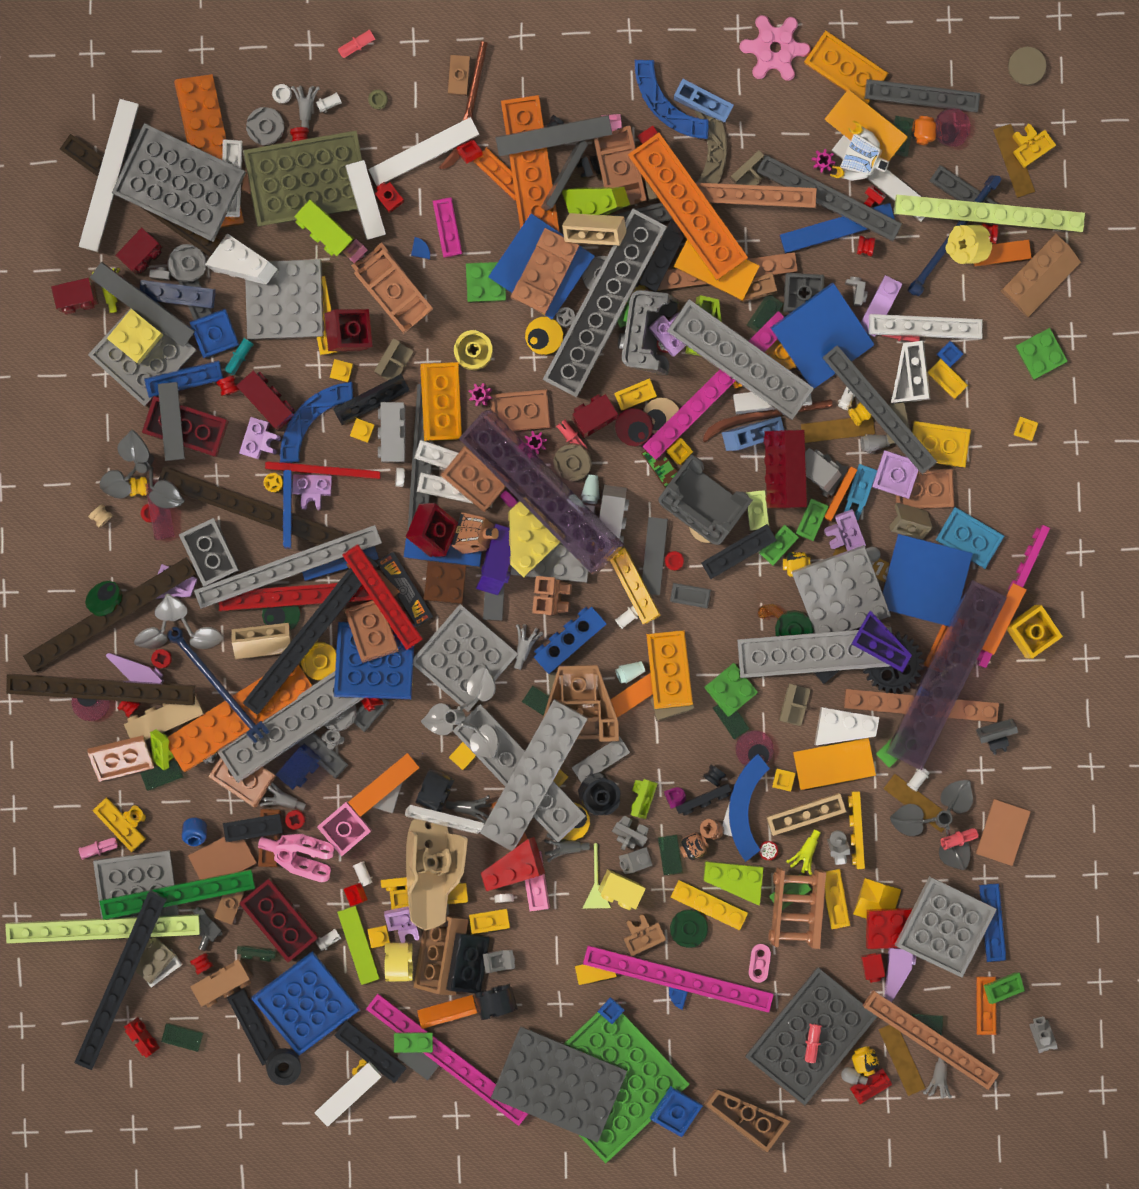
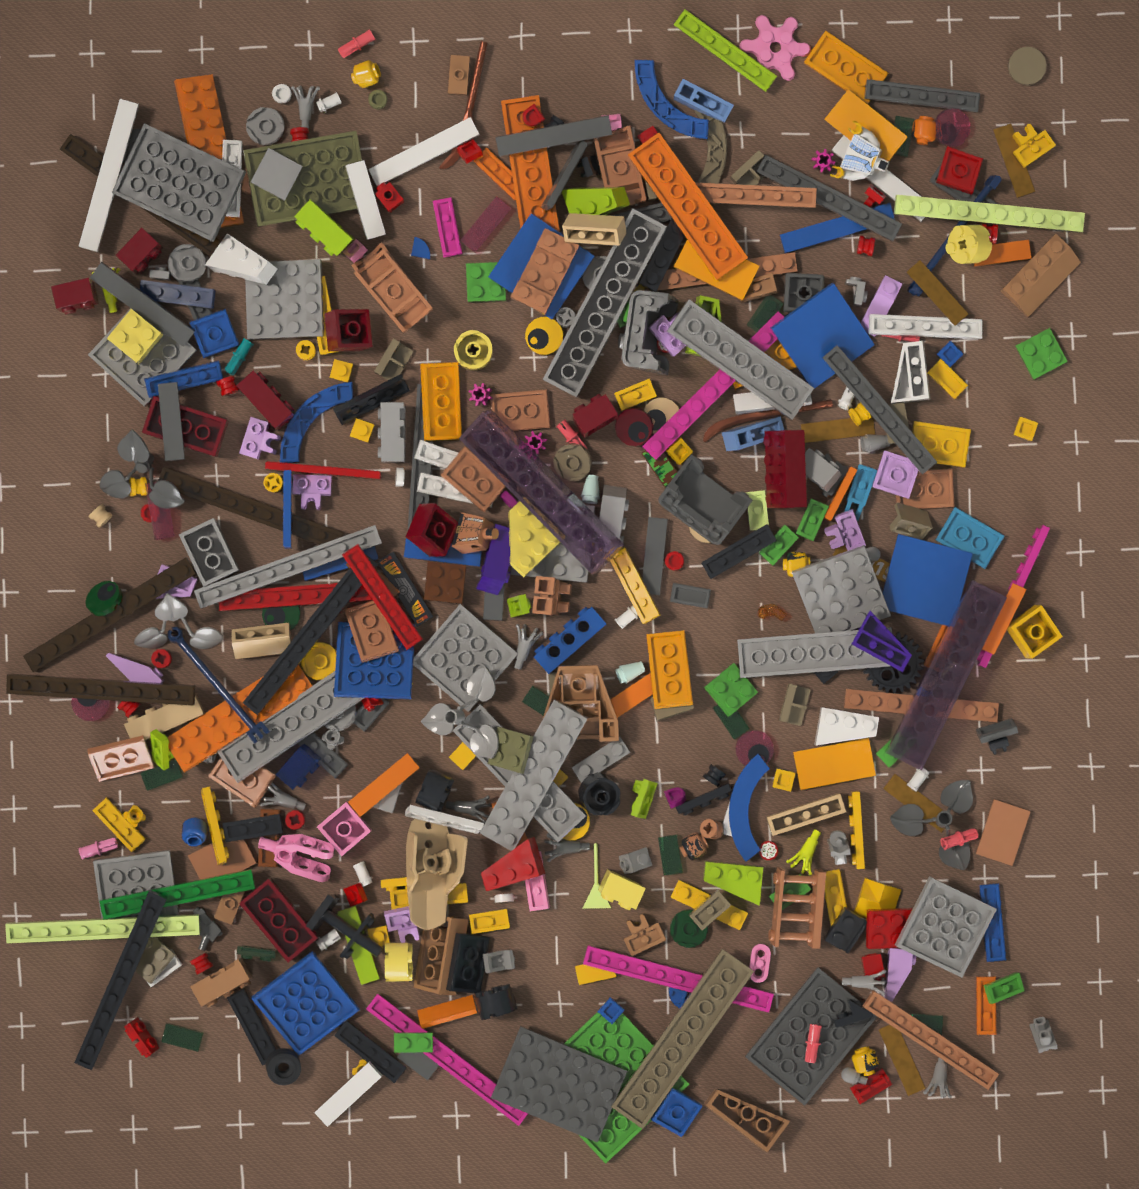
light grey hips [612,816,648,850] -> none
dark green tile [775,610,813,636] -> none
none -> yellow plate [201,787,229,866]
none -> light grey tile [250,148,303,201]
none -> yellow wheel [296,340,316,360]
none -> black piece [306,894,384,959]
none -> yellow head [351,60,381,88]
none -> clear pink tile [460,196,511,253]
none -> olive plate [487,727,533,774]
none -> lime hinge [507,594,531,618]
none -> red tile [522,104,545,127]
none -> dark tan plate [611,948,754,1129]
none -> lime tile [673,9,777,92]
none -> dark tan panel [689,889,731,930]
none -> black plate [824,907,867,953]
none -> black slope [833,998,873,1028]
none -> light grey piece [842,969,886,996]
none -> pearl gold sticker [907,260,968,326]
none -> red tile [936,146,983,195]

